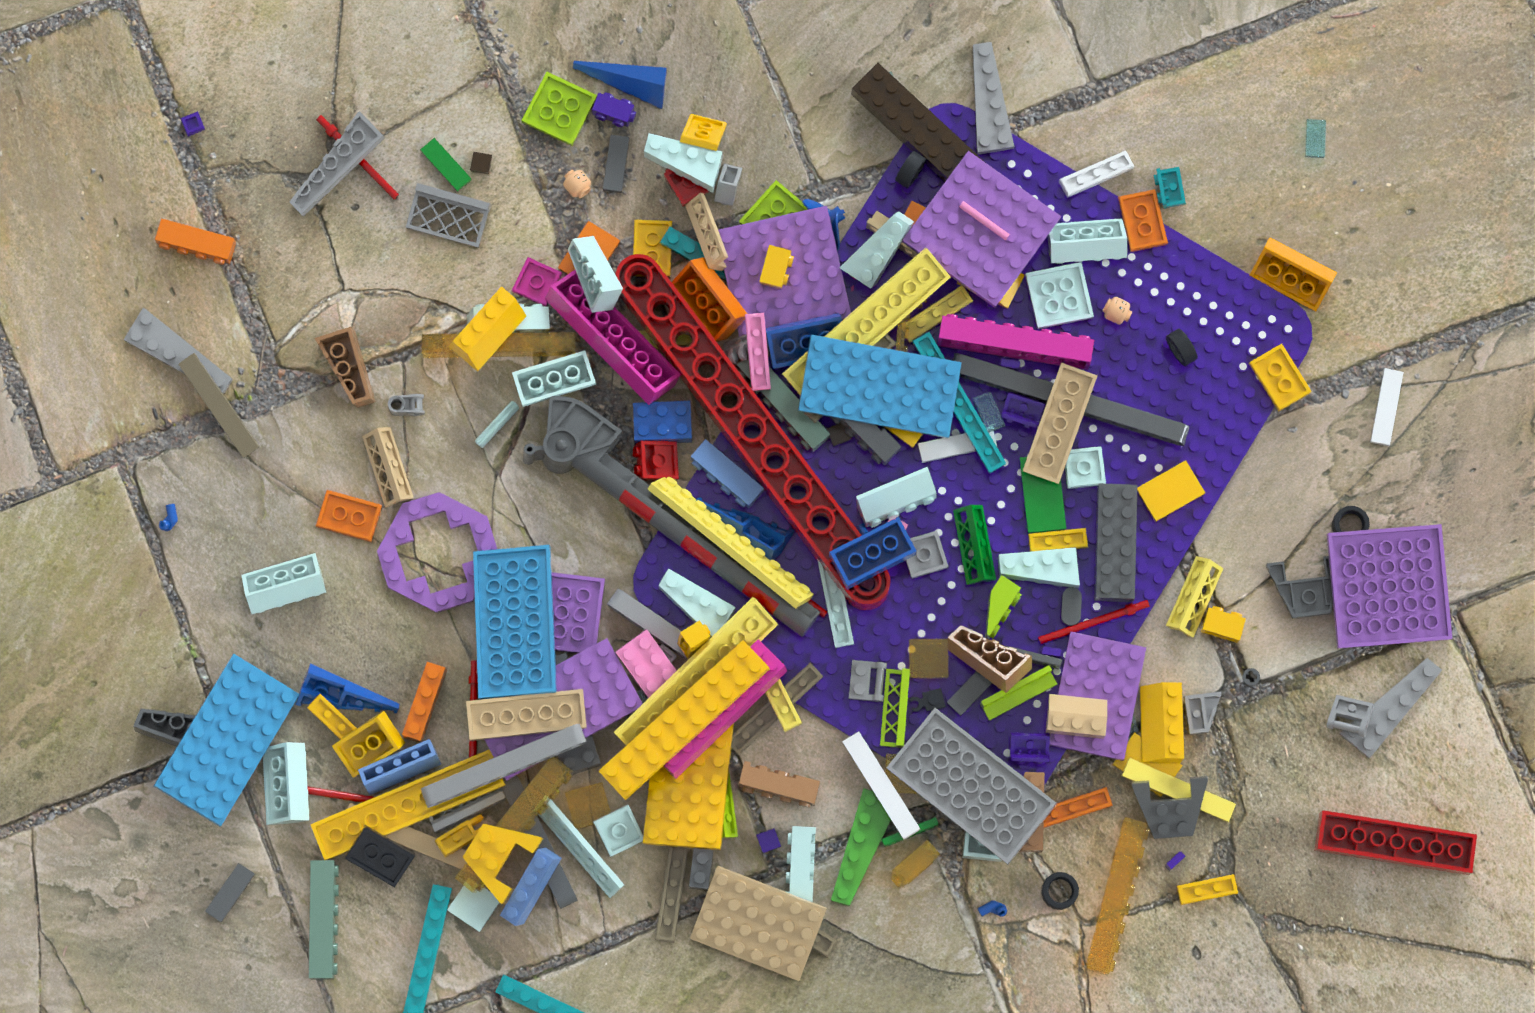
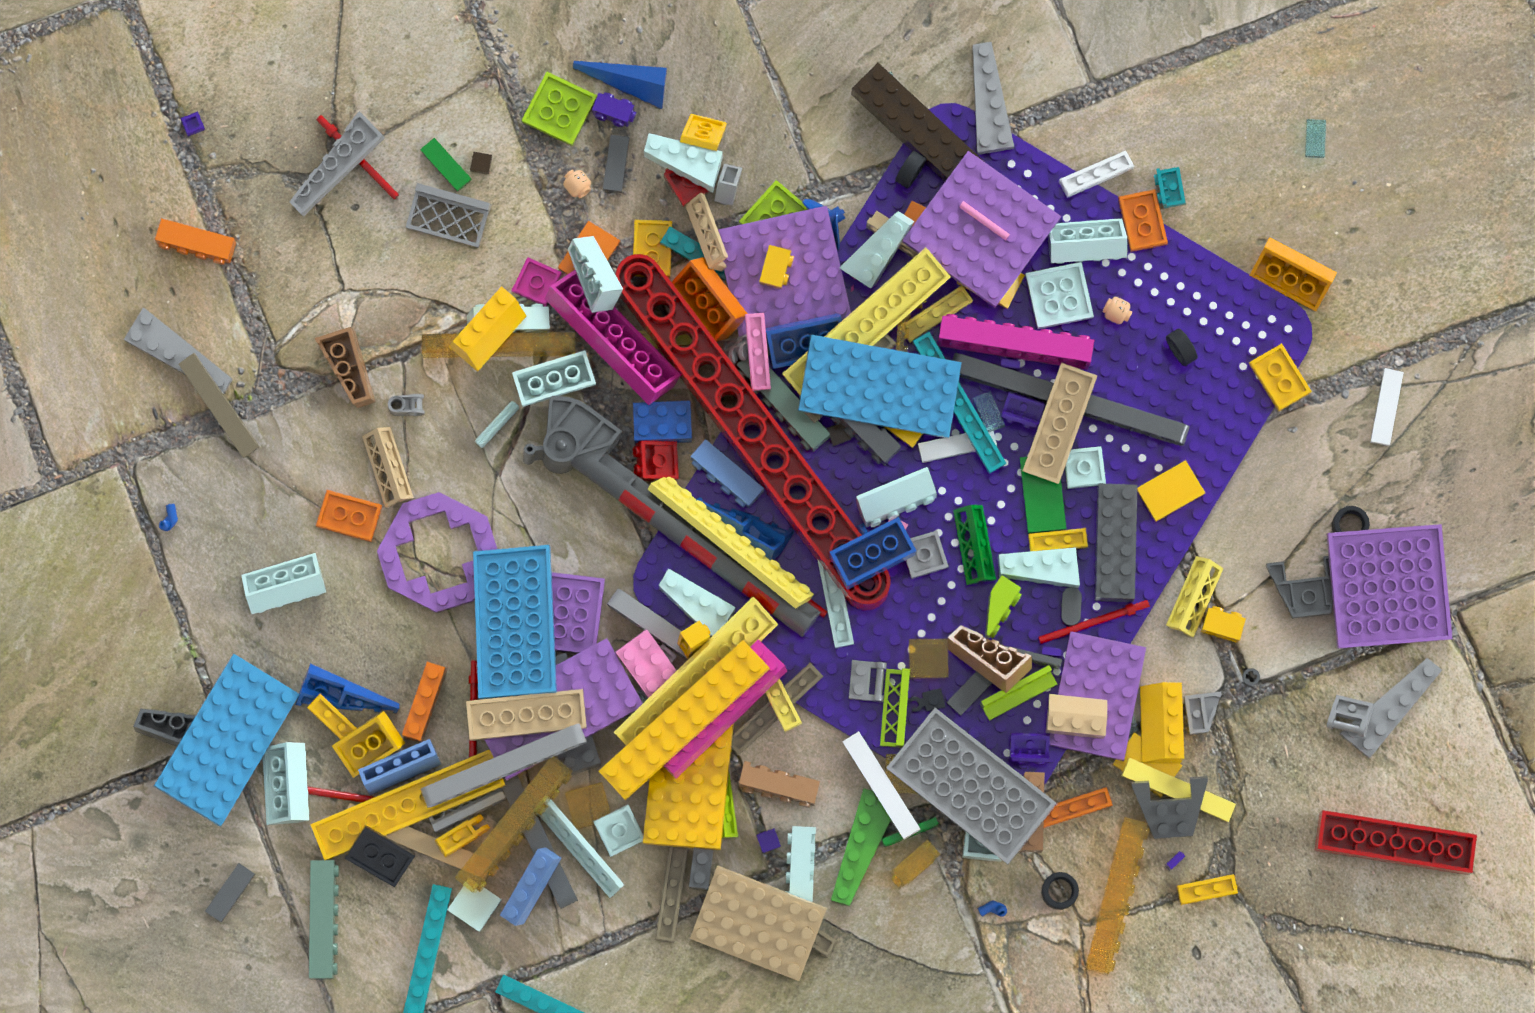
yellow wing [463,824,543,904] -> none

